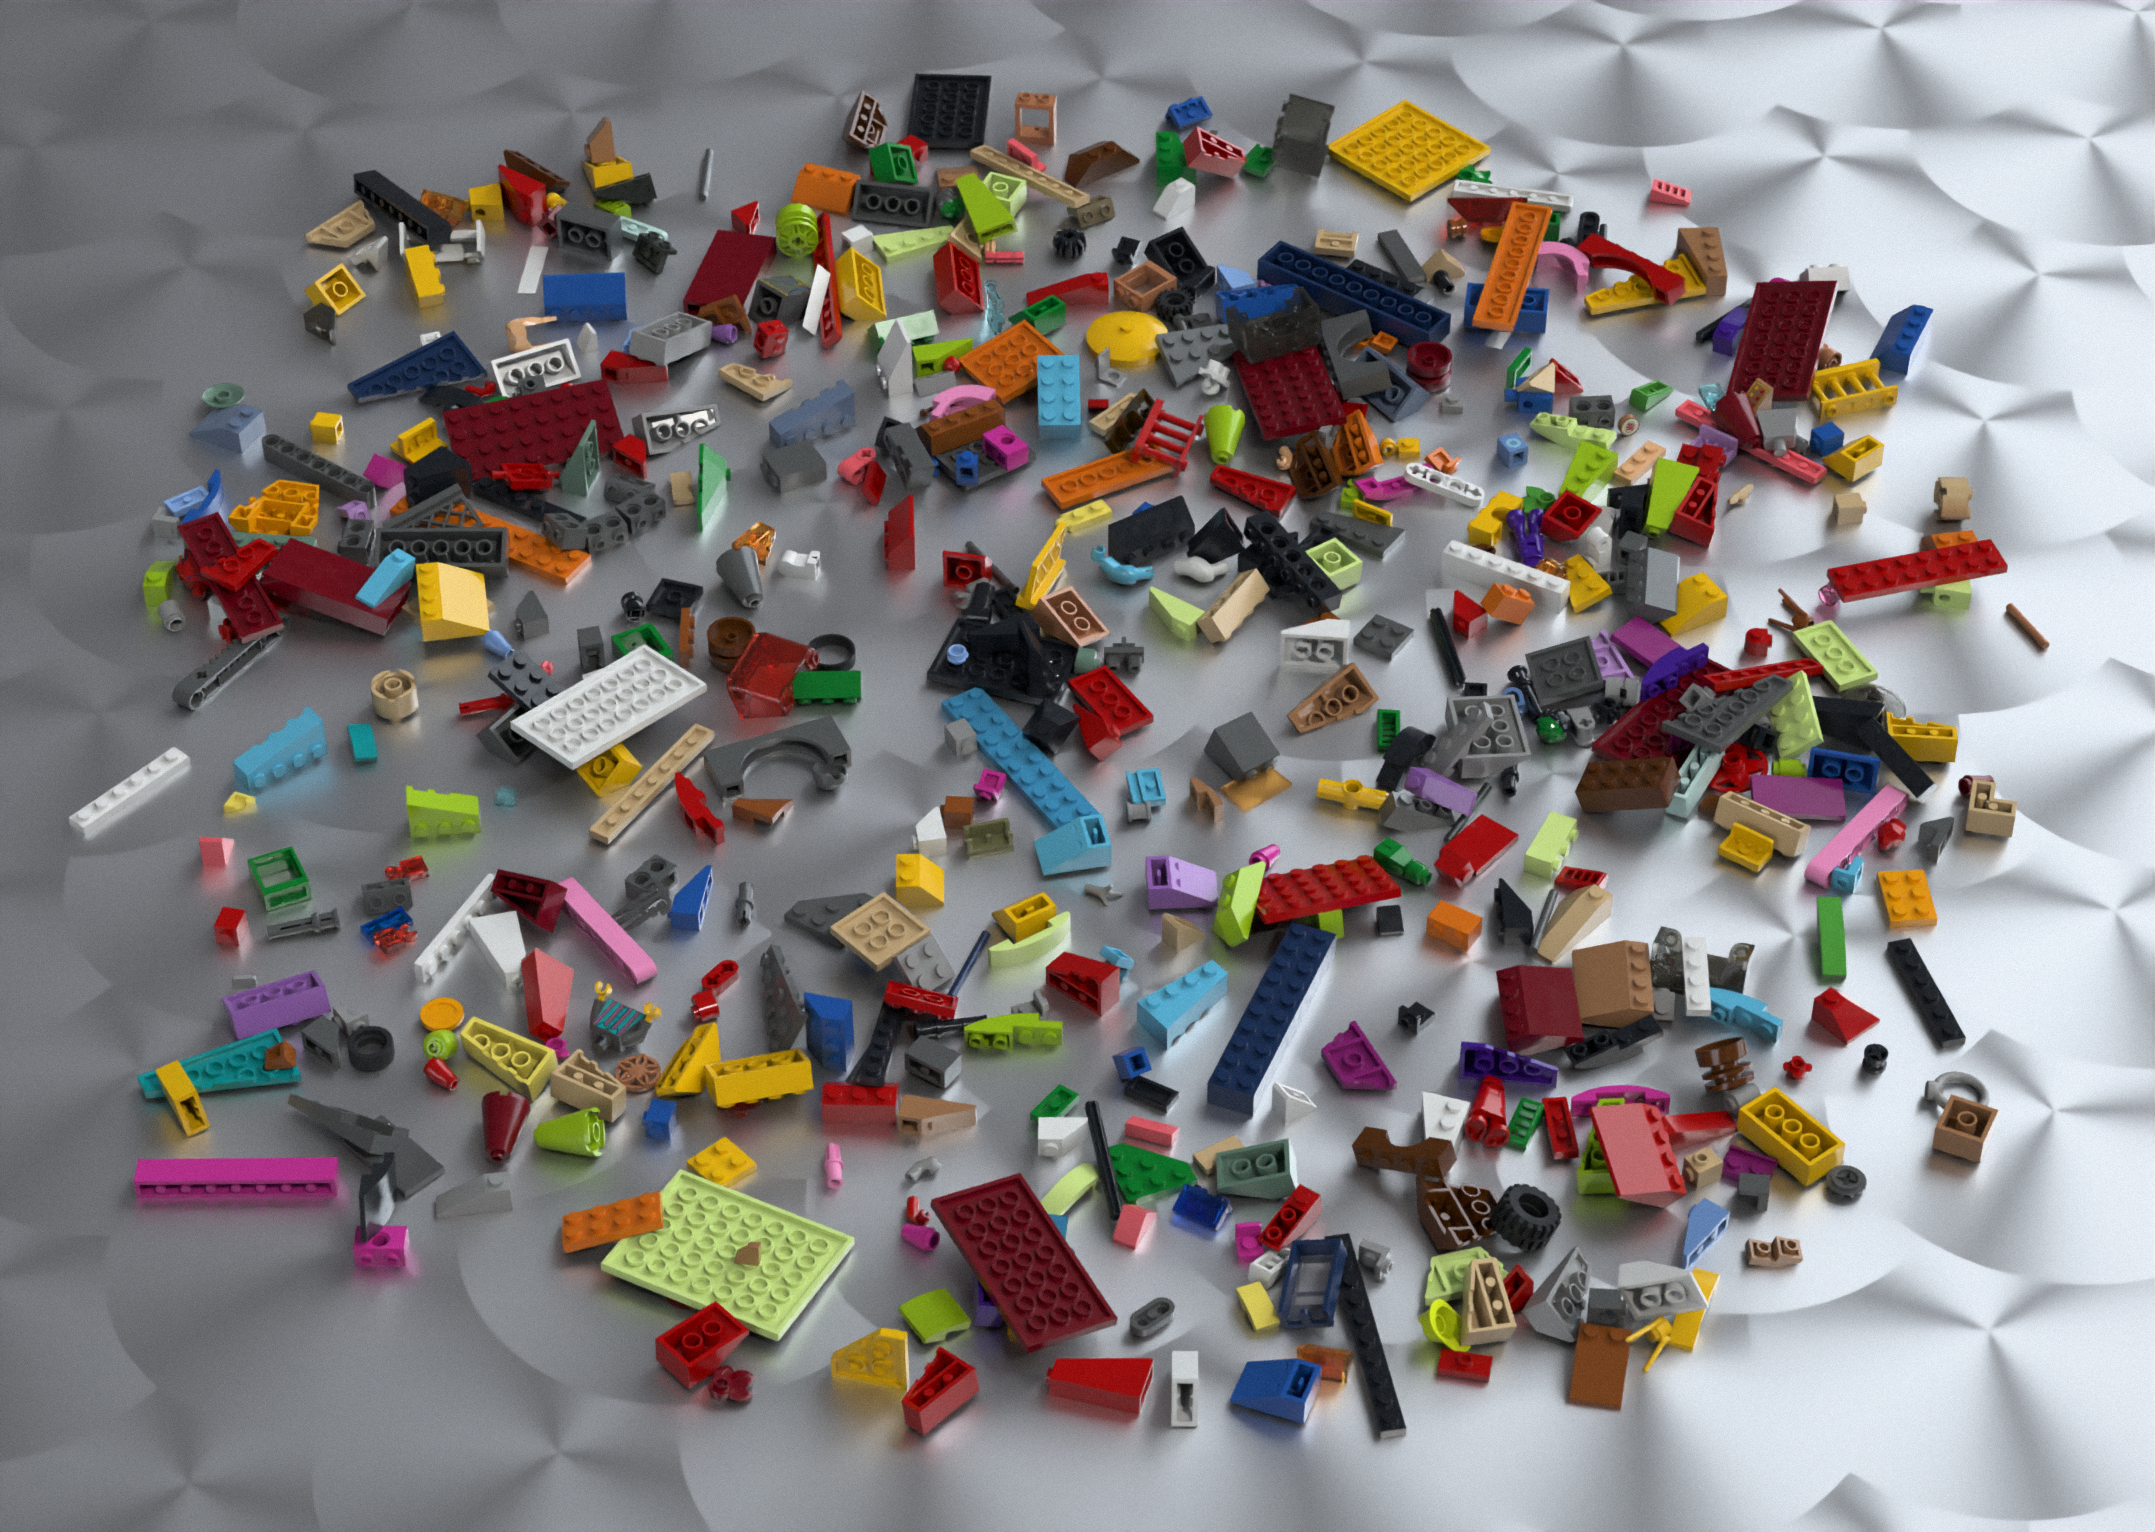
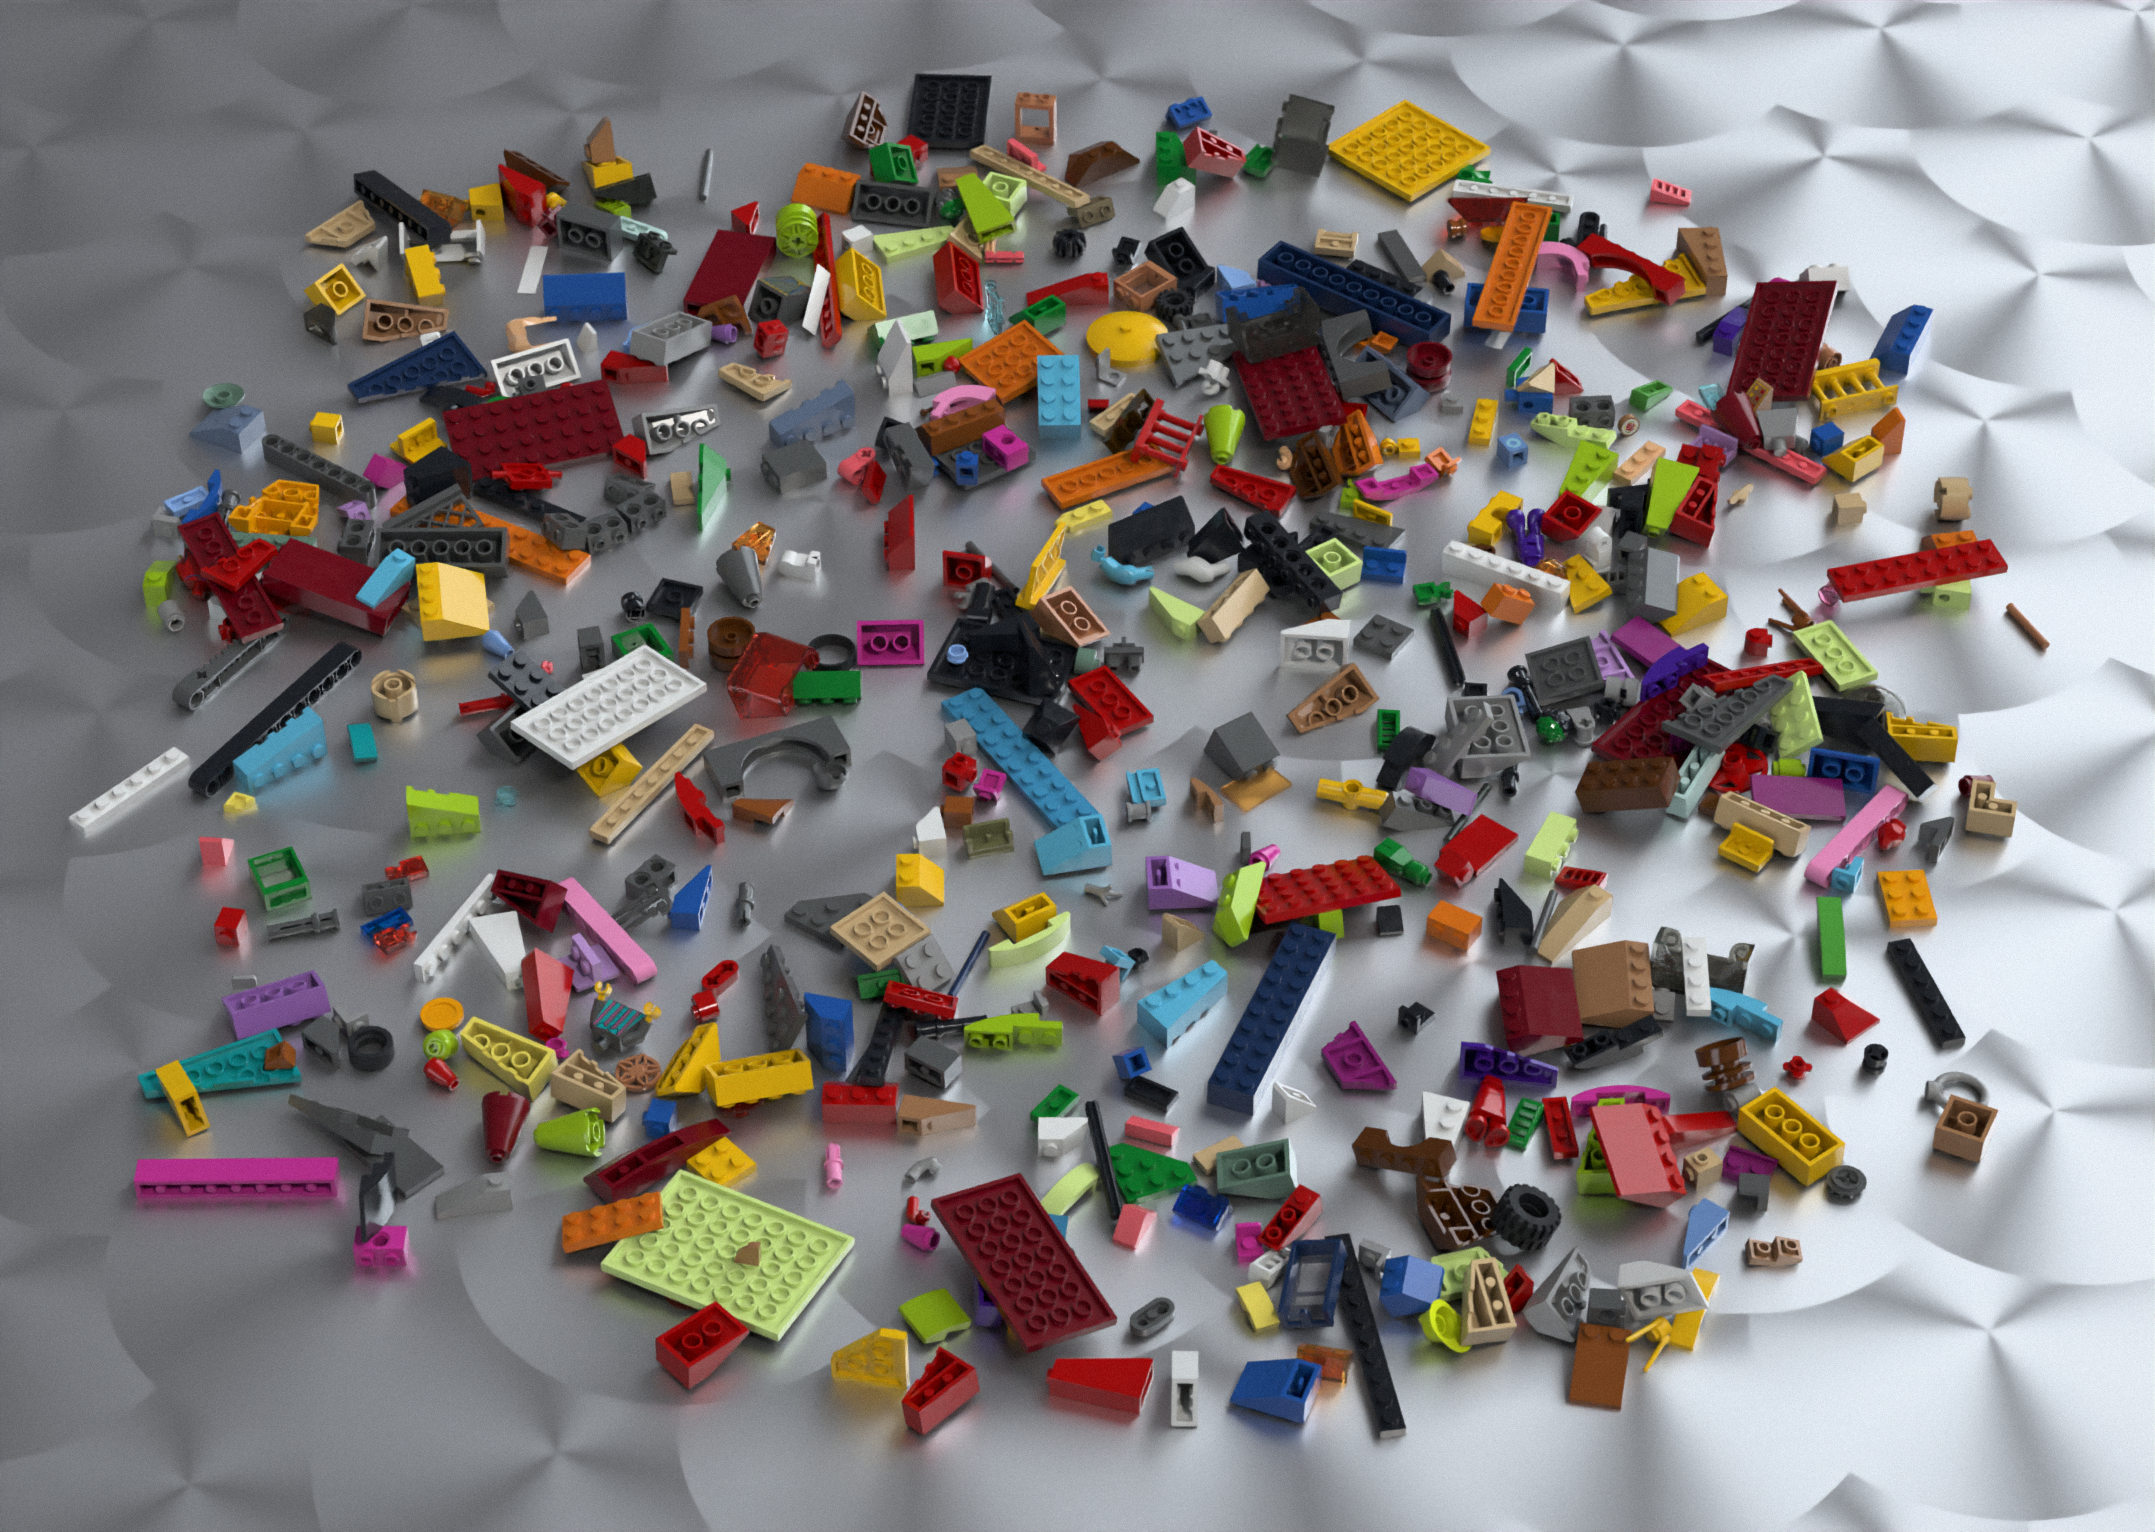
sand green slope [559,420,600,496] -> none
dark red plate [708,1365,755,1402] -> none
white beam [1404,463,1485,507] -> none
red plate [1437,1349,1493,1382] -> none
bright green plate [1522,486,1556,514] -> none
none -> black beam [188,641,363,797]
none -> dark grey pin [218,489,241,530]
none -> medium nougat wedge [362,298,449,342]
none -> lavender bracket [558,933,619,992]
none -> dark red wedge [583,1118,732,1204]
none -> green panel [854,968,906,999]
none -> dark pink slope [857,620,924,666]
none -> red brick [942,752,978,792]
none -> black plate [1127,948,1149,970]
none -> dark grey tile [1240,832,1251,865]
none -> blue bracket [1360,546,1407,584]
none -> blue slope [1379,1255,1445,1318]
none -> green plate [1412,582,1454,606]
none -> yellow plate [1468,398,1498,446]
none -> orange slope [1871,407,1906,456]

